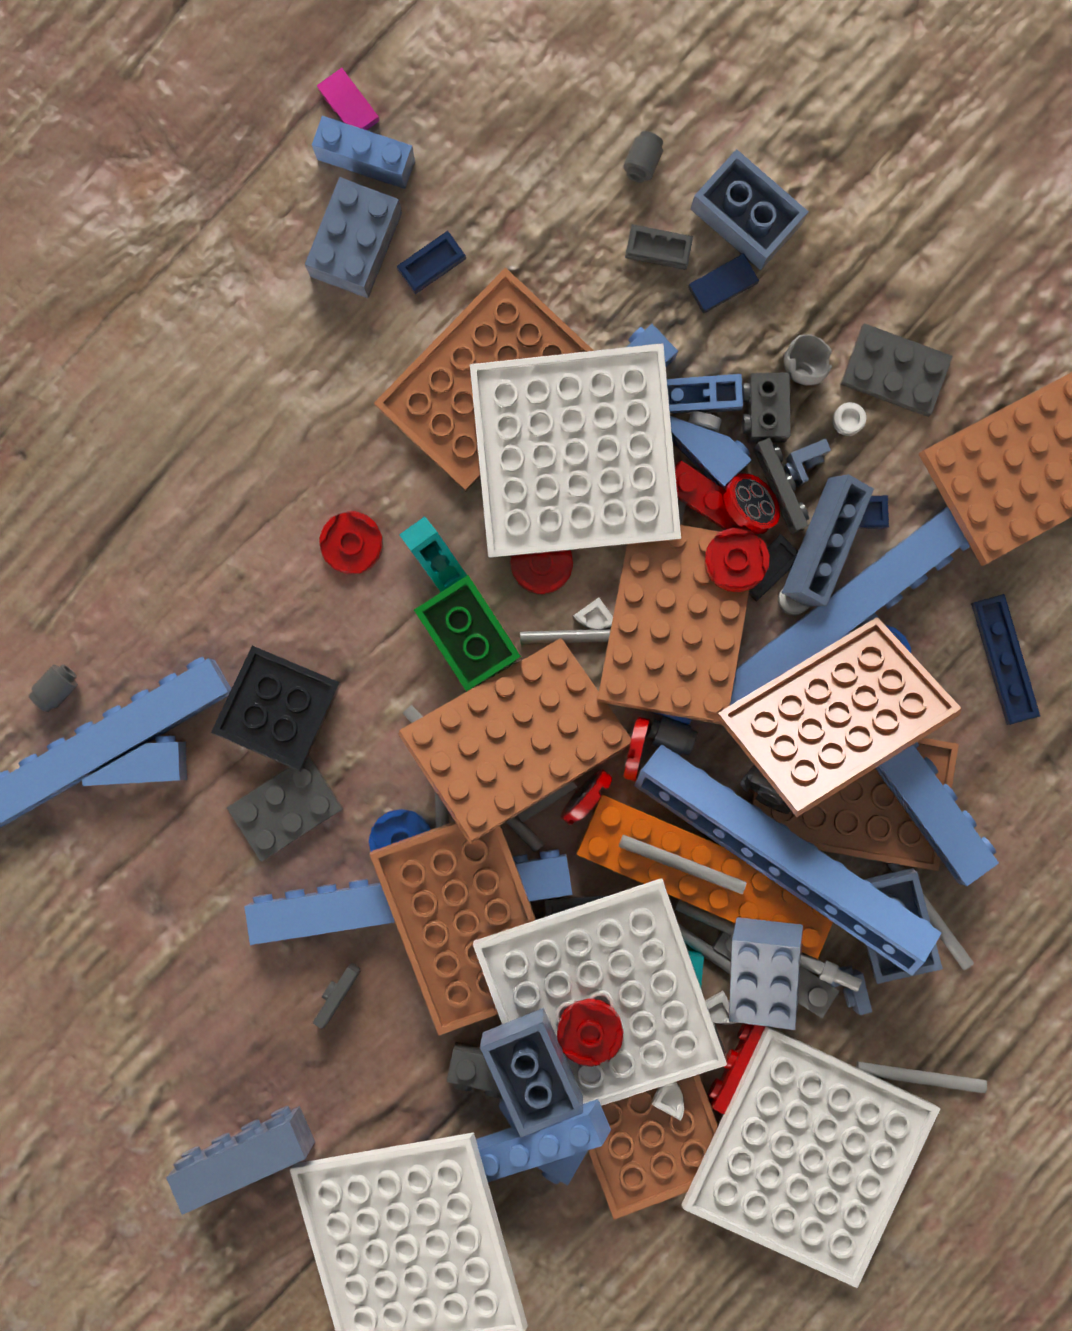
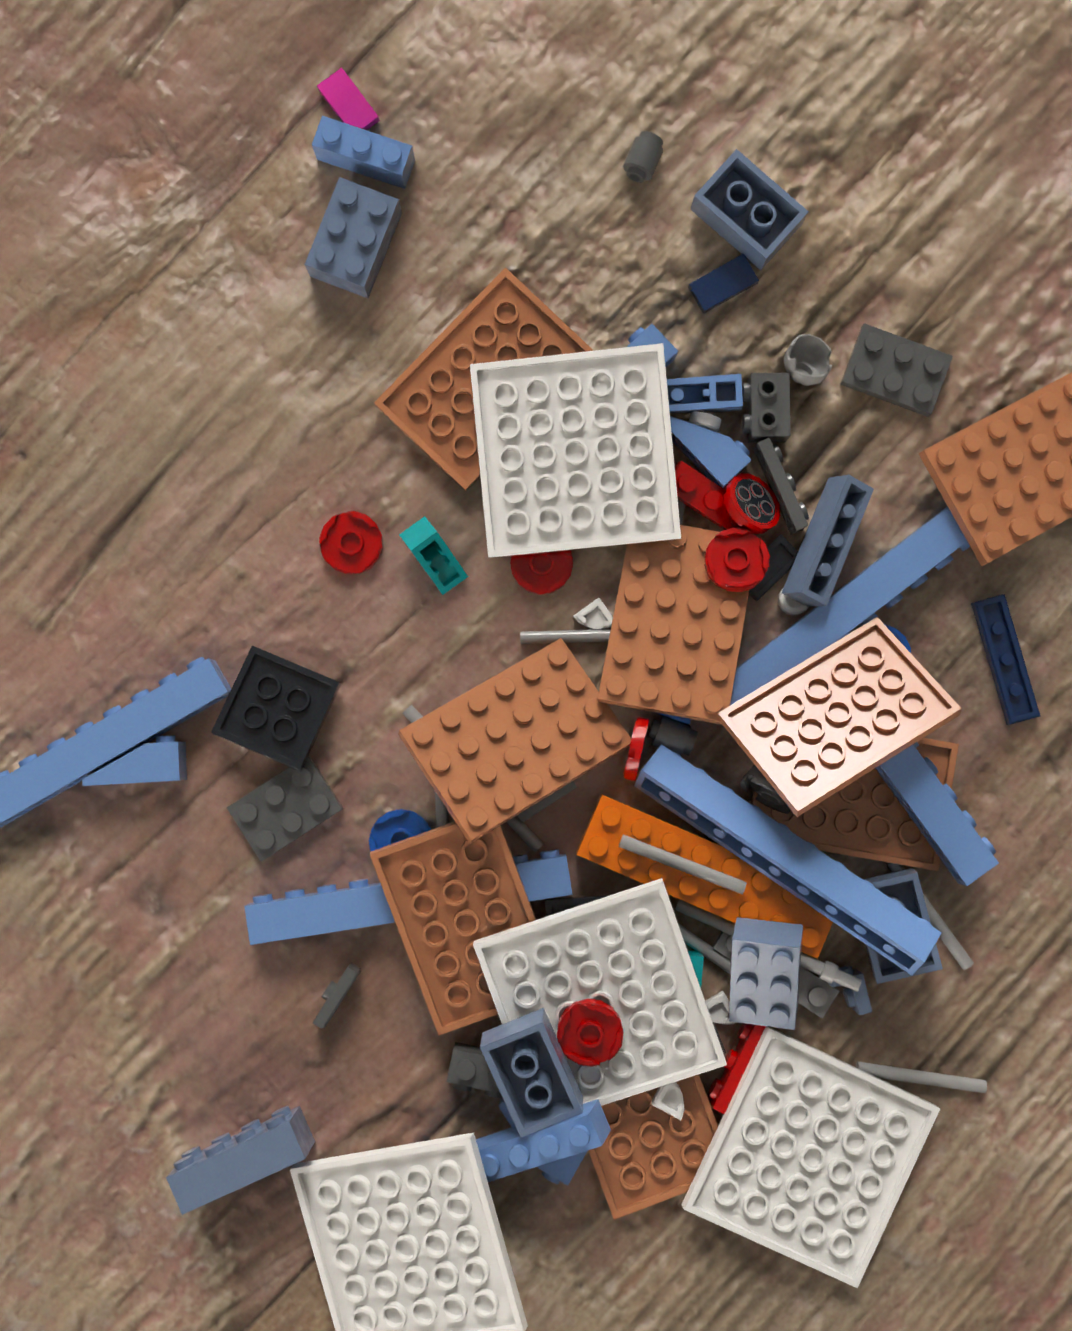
dark grey brick [29,664,78,712] -> none
dark blue tile [396,230,466,295] -> none
green brick [414,575,522,692] -> none
red tile [560,769,612,825] -> none
dark grey plate [625,224,693,270] -> none
sand blue bracket [784,439,831,487] -> none
white tile [833,402,866,436] -> none
dark blue tile [858,495,889,529] -> none

